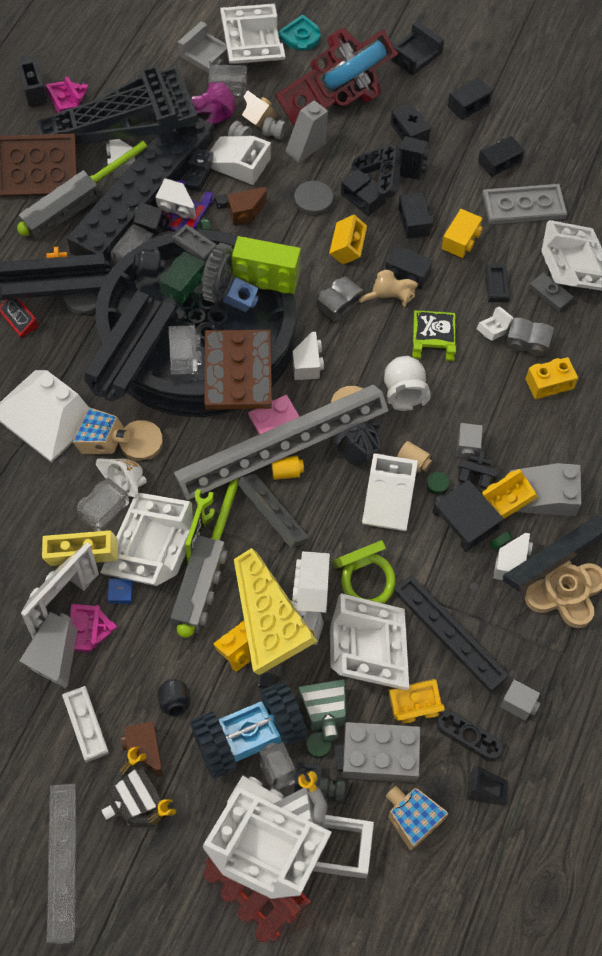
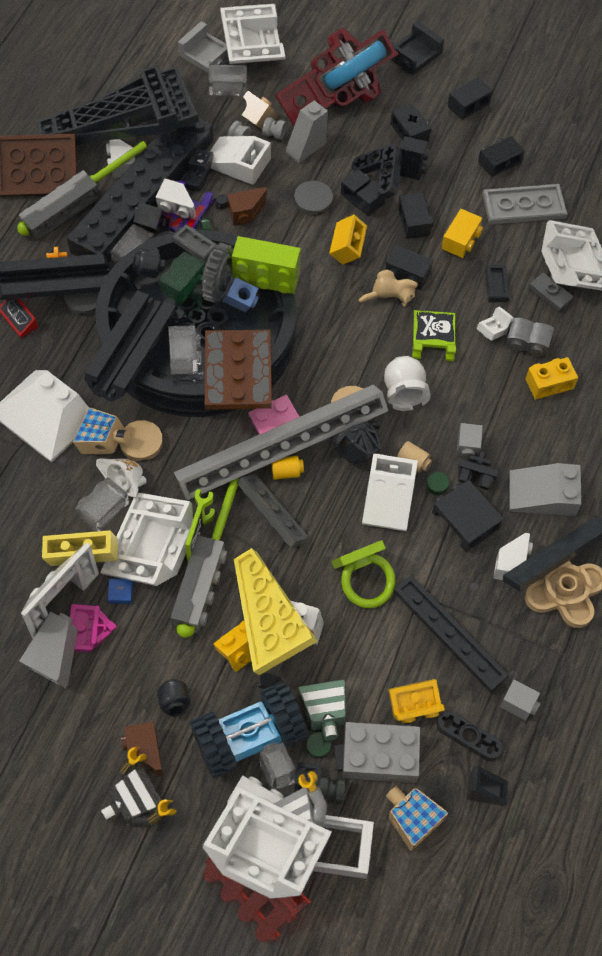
black brick [17,55,47,106] -> none
dark pink slope [45,77,88,113] -> none
clear tile [47,784,76,944] -> none
white tile [62,686,109,763] -> none
magenta piece [191,82,237,125] -> none
teal tile [278,15,320,51] -> none
white slope [292,332,324,380] -> none
white brick [293,552,330,612] -> none
flat silver brick [317,276,363,322] -> none
white slope [330,593,409,690] -> none
yellow bracket [482,469,538,519] -> none
dark green tile [490,531,514,551] -> none

